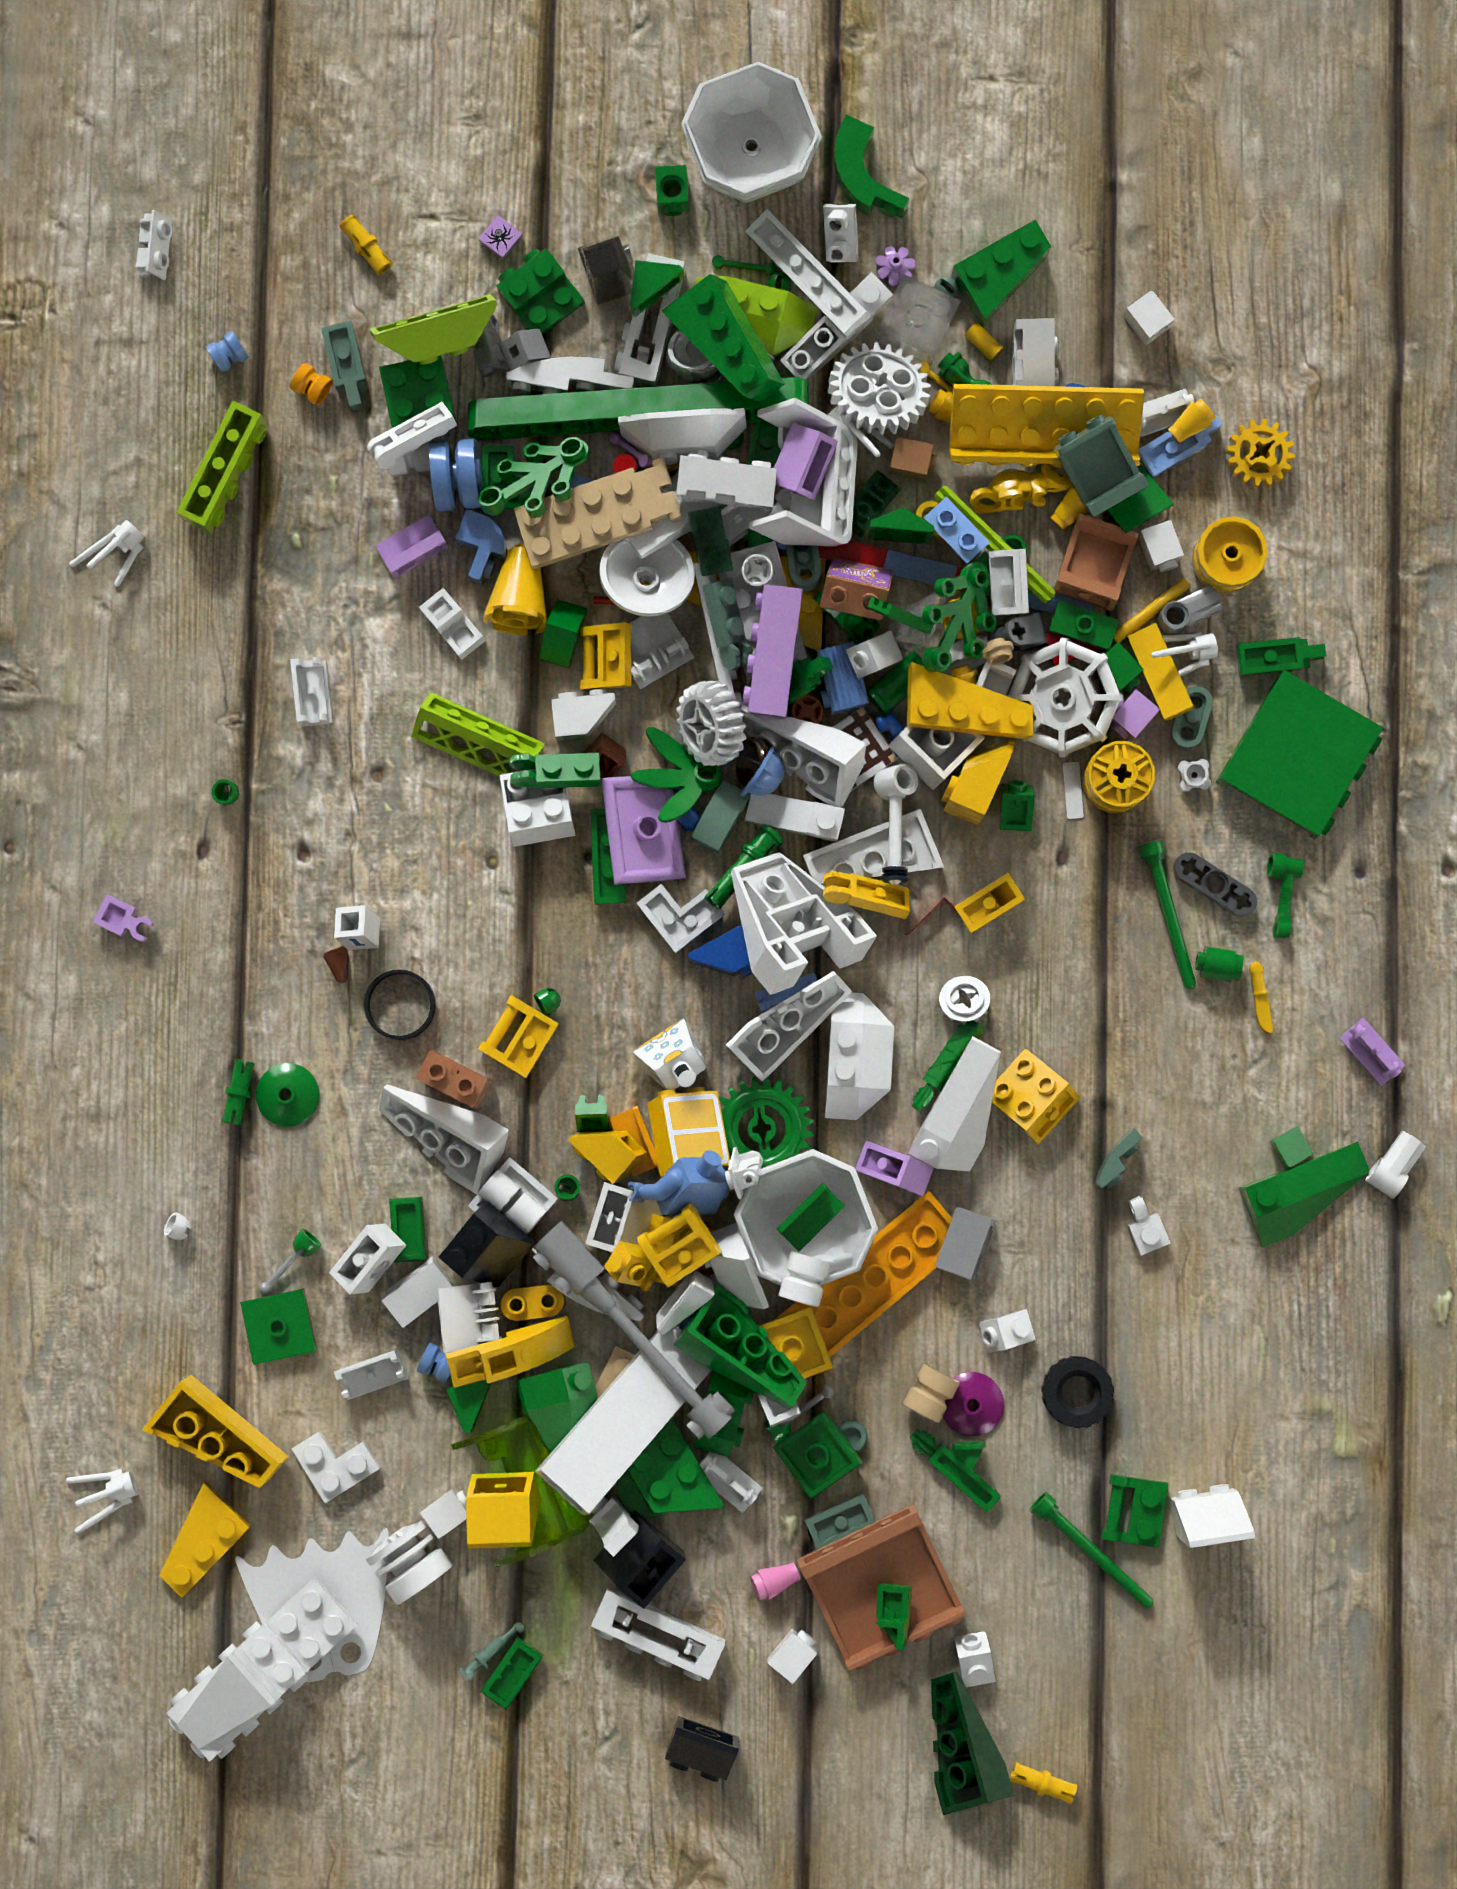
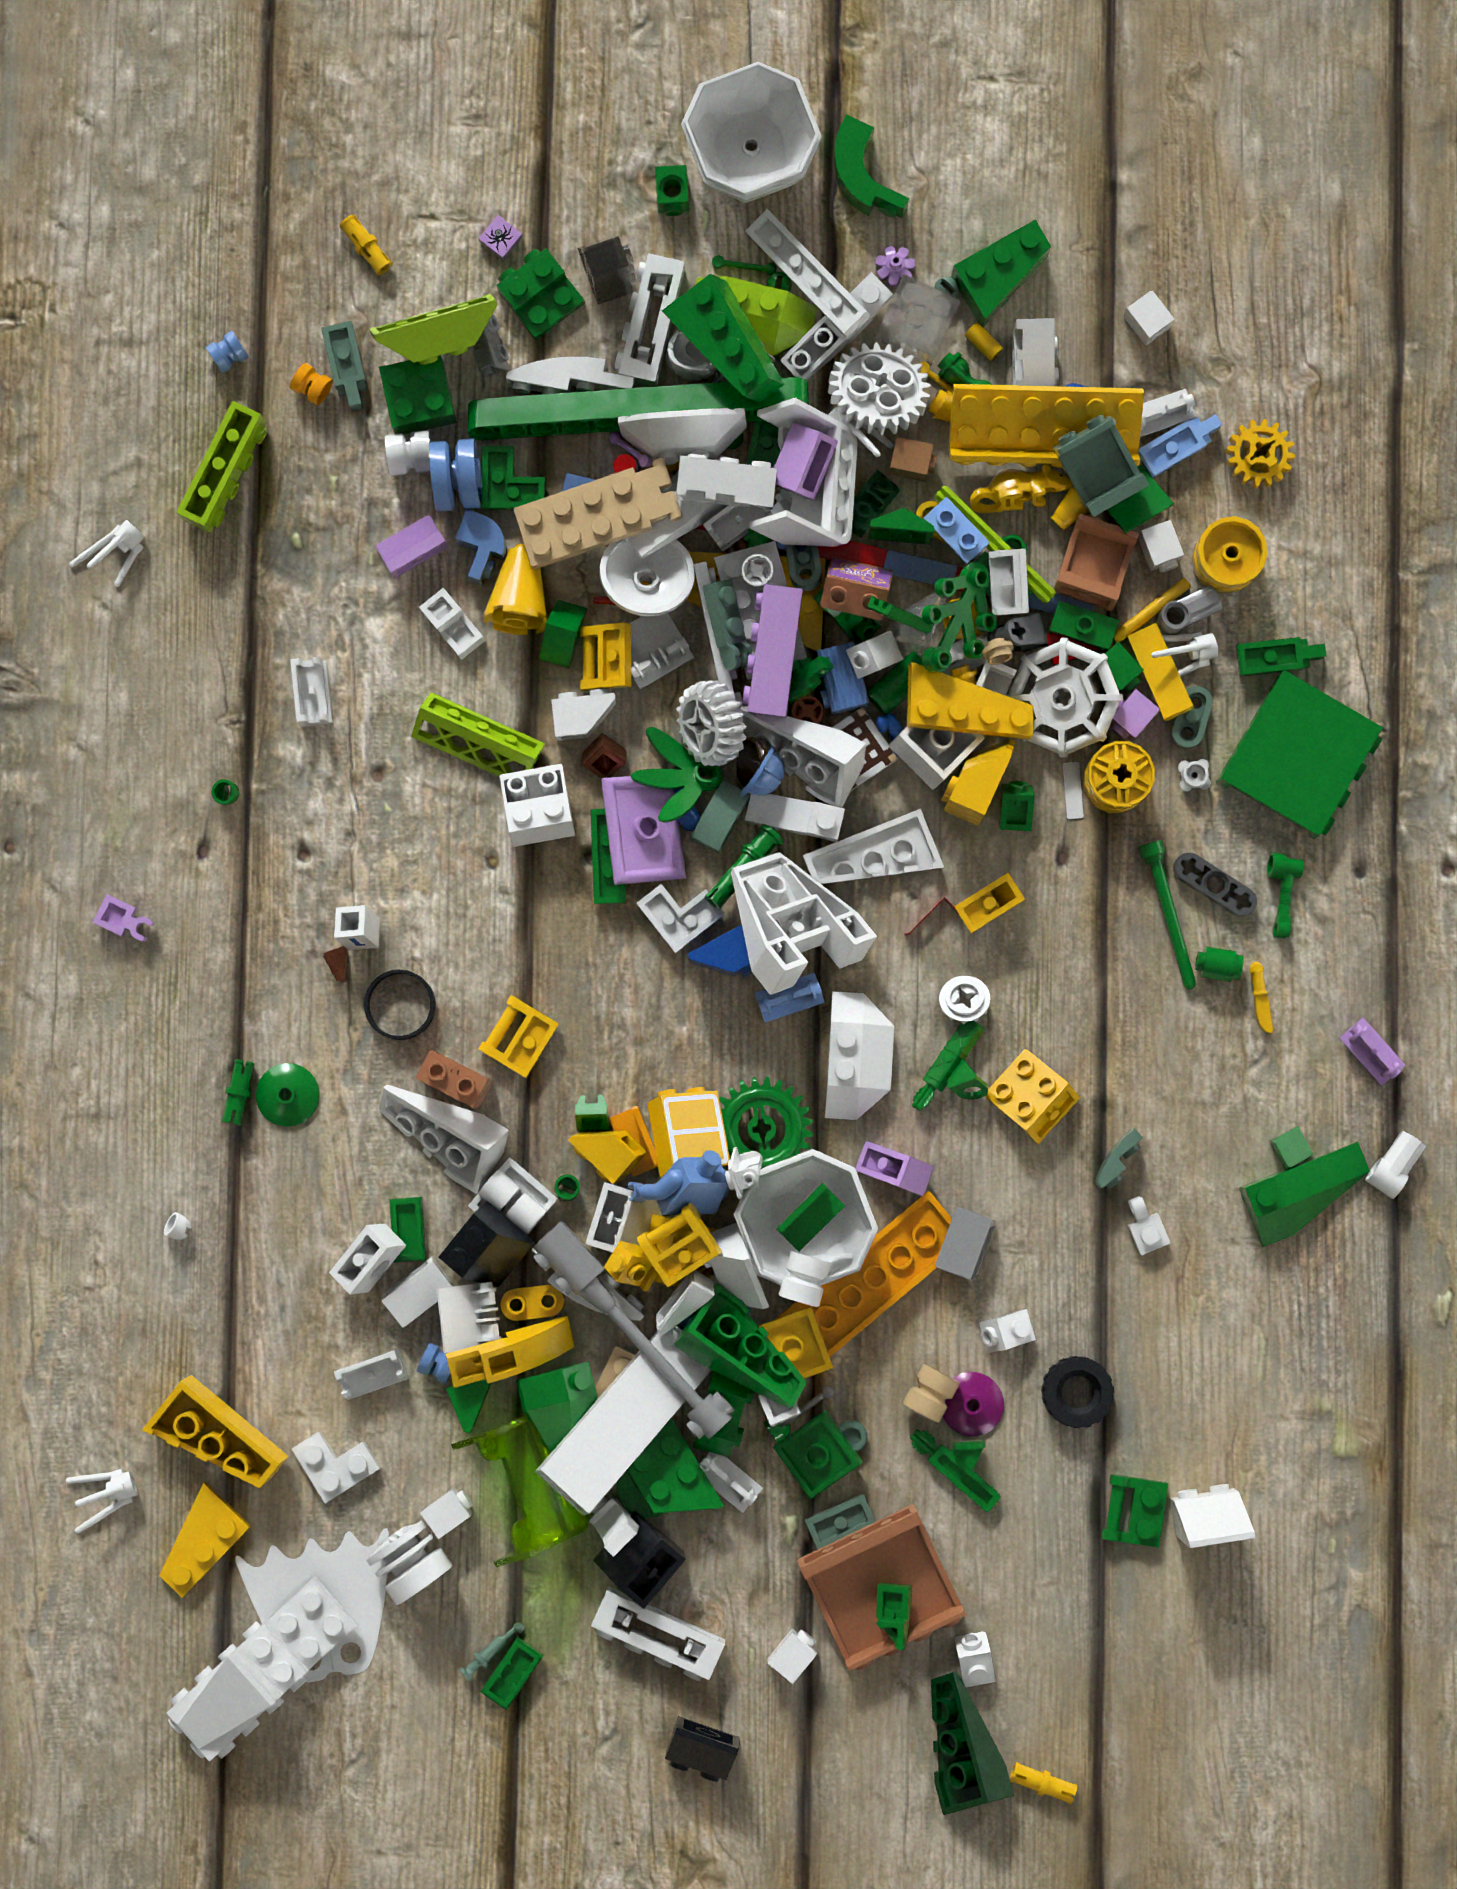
white hinge [135,210,172,280] -> none
green plate [240,1288,317,1365] -> none
hinge [259,1229,321,1295] -> none
white plate [367,402,457,469] -> none
yellow slope [466,1472,541,1549] -> none
green plant [478,437,590,518] -> none
light grey piece [500,329,551,371] -> none
hinge [510,753,600,789] -> none
green hinge [533,988,561,1016] -> none
green slope [630,260,684,317] -> none
white torso [633,1018,706,1090] -> none
clear green slope [687,506,733,576] -> none
white wedge [726,971,852,1082] -> none
bright pink cone [750,1562,801,1600] -> none
white hips [823,204,859,262] -> none
yellow hinge [823,871,910,919] -> none
white piece [874,763,918,885] -> none
white wedge [908,1036,1001,1172] -> none
green piece [1029,1492,1154,1609] -> none
yellow cone [1168,398,1217,444] -> none

